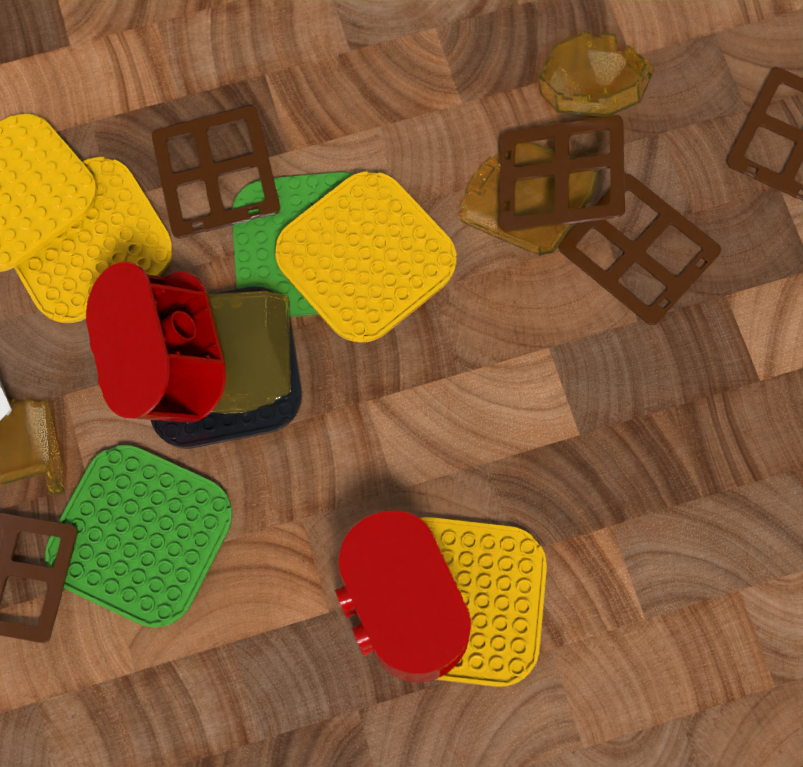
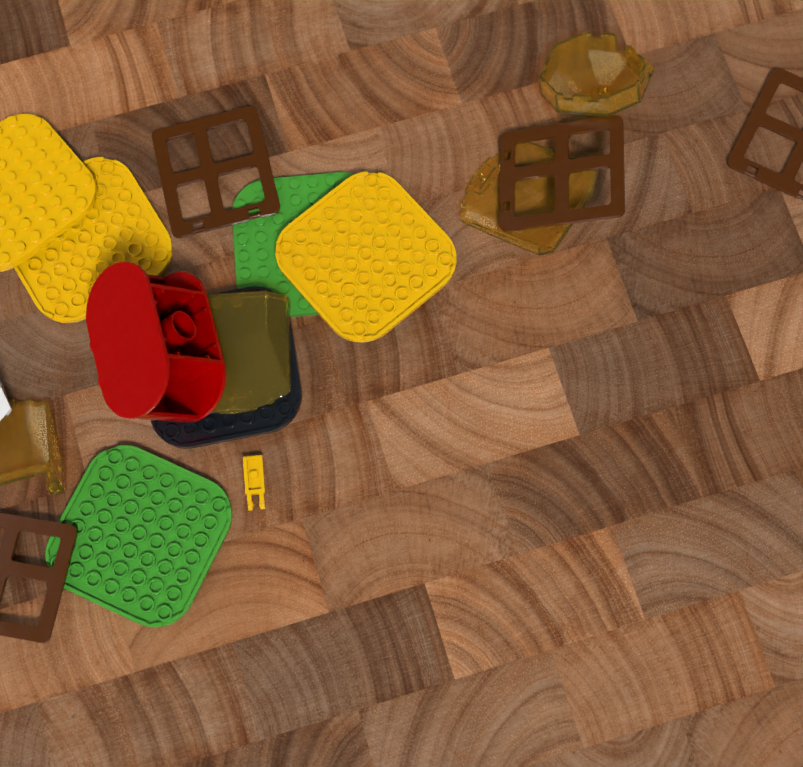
red brick [334,511,471,683] -> none
yellow plate [420,517,547,687] -> none
reddish brown window [558,174,721,325] -> none
none -> yellow hinge [243,455,266,511]

